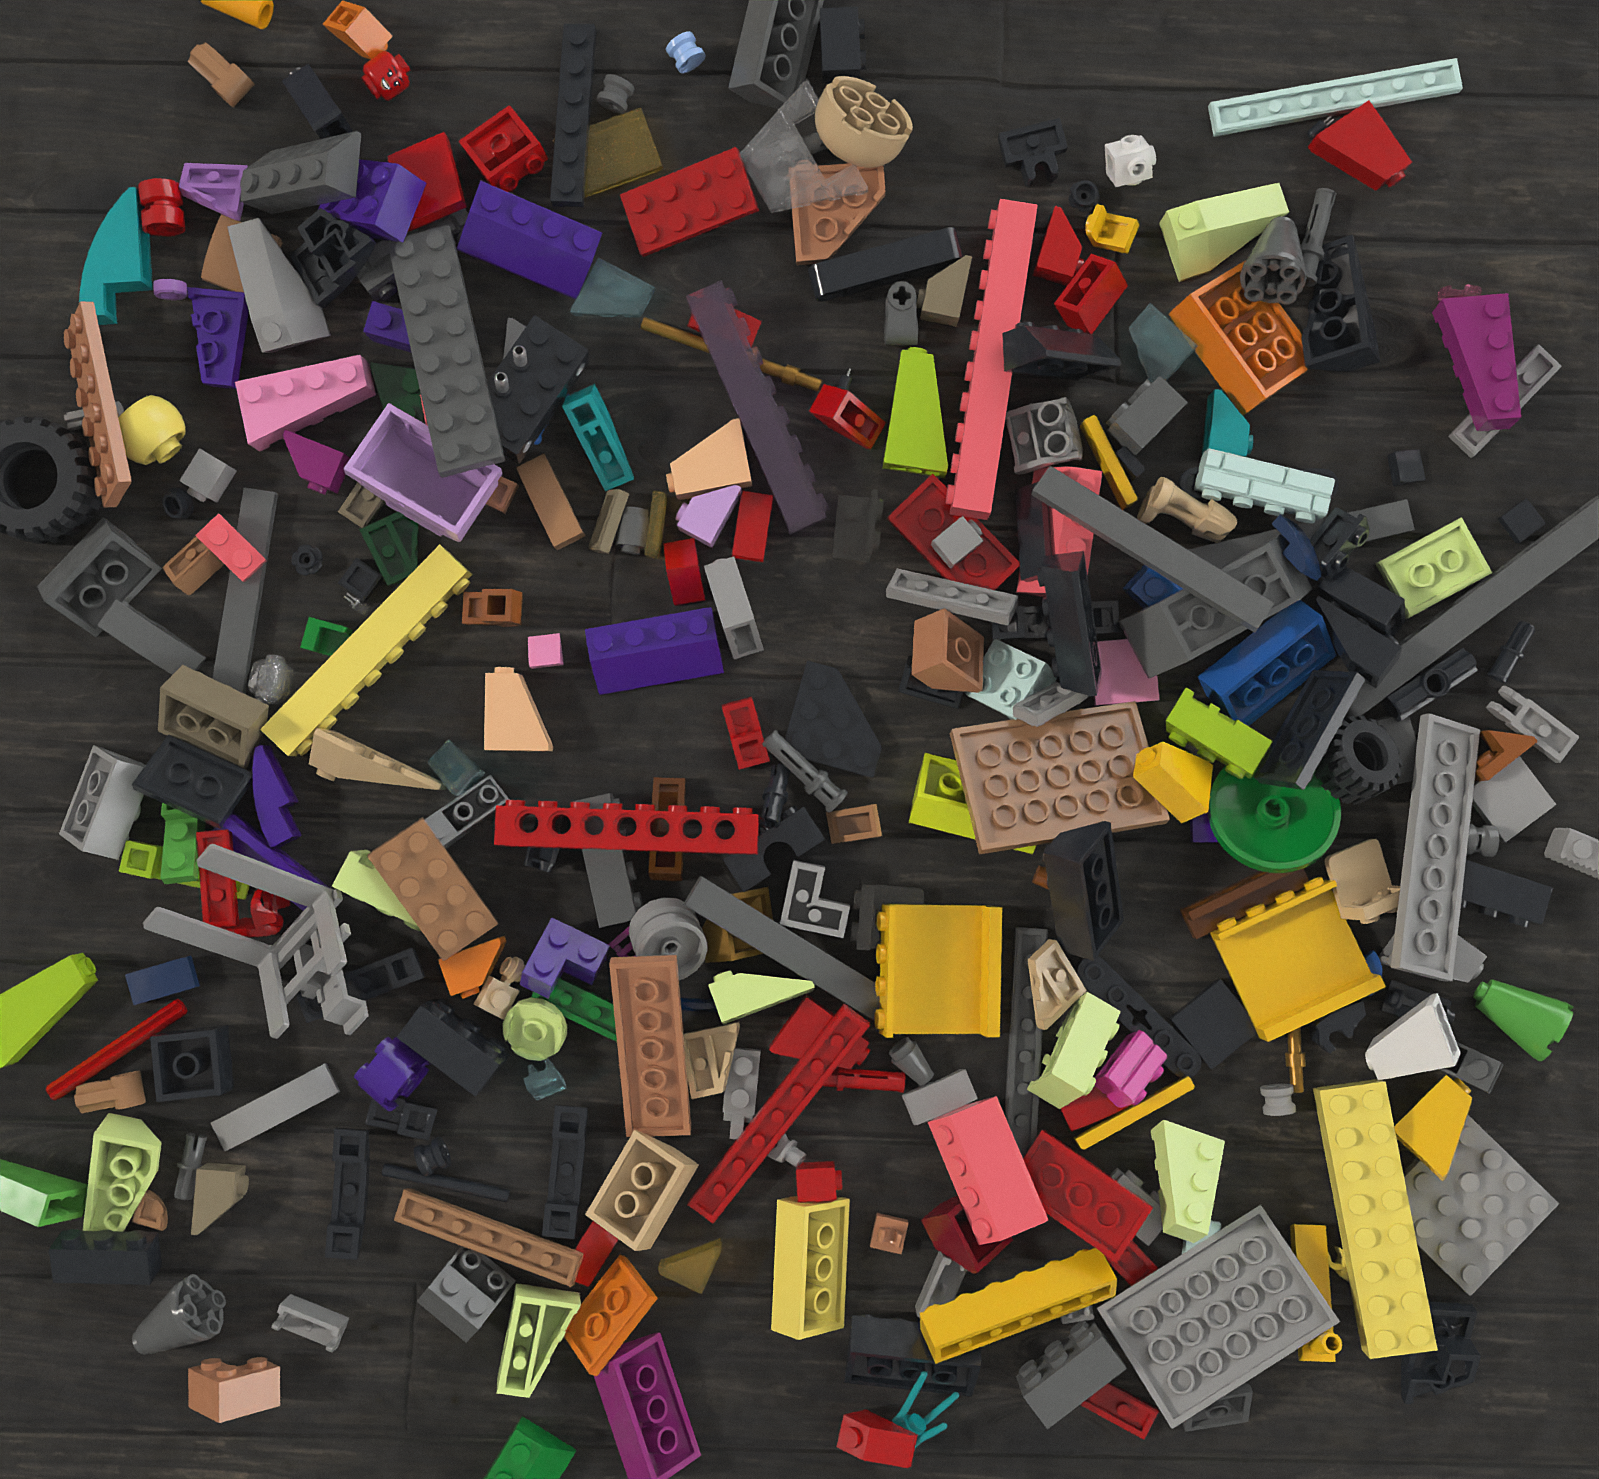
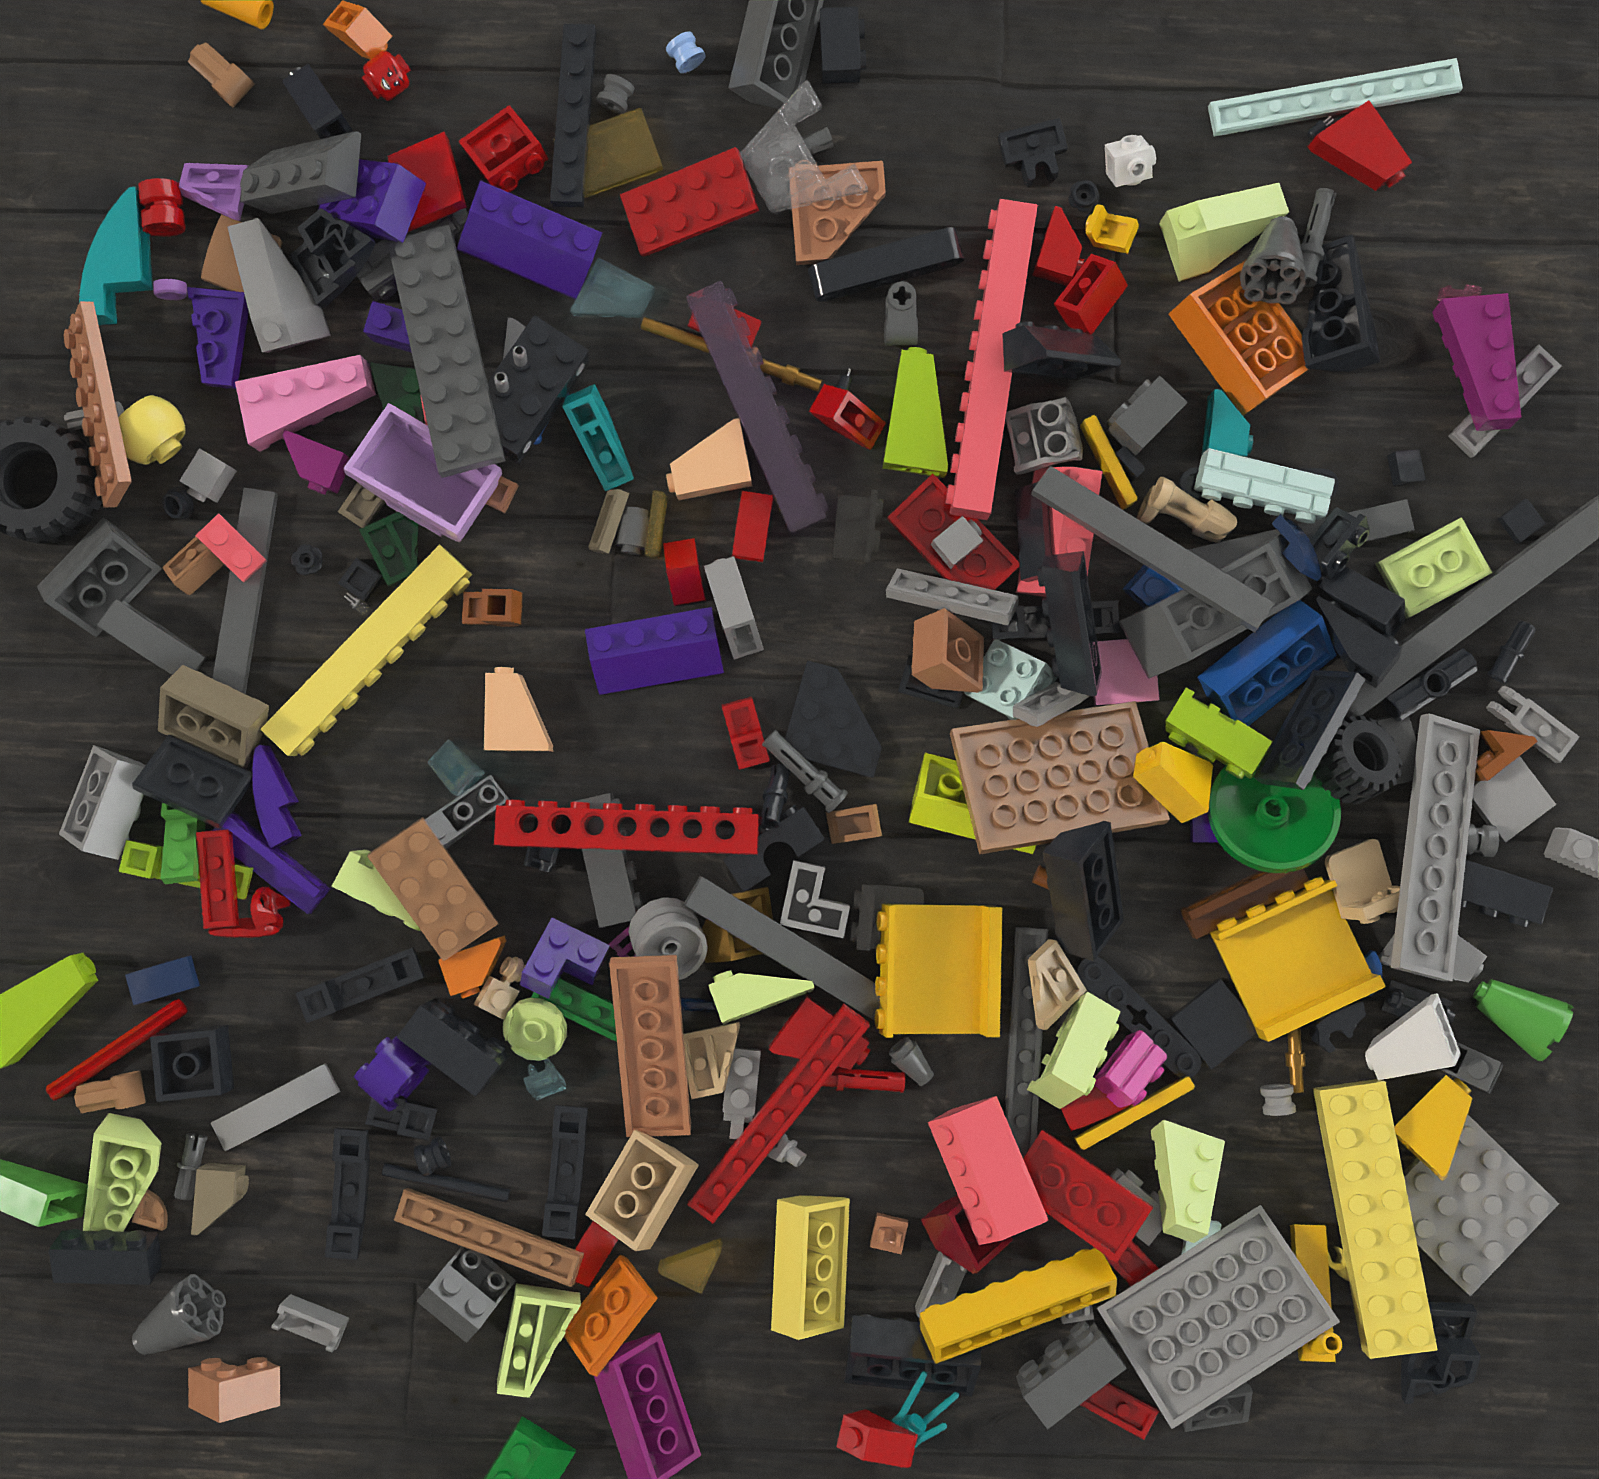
light grey piece [143,844,369,1039] -> none
clear head [248,655,294,704] -> none
green panel [300,617,353,656] -> none
tan wedge [309,728,448,790] -> none
medium nougat slope [516,454,585,550] -> none
bright pink slope [528,633,564,669] -> none
reddish brown slope [649,777,686,881] -> none
lavender slope [675,485,742,548] -> none
red brick [796,1161,842,1202] -> none
tan cylinder [815,76,913,168] -> none
light grey slope [902,1069,978,1125] -> none
dark tan slope [916,255,972,327] -> none
clear light blue wing [1129,303,1198,383] -> none

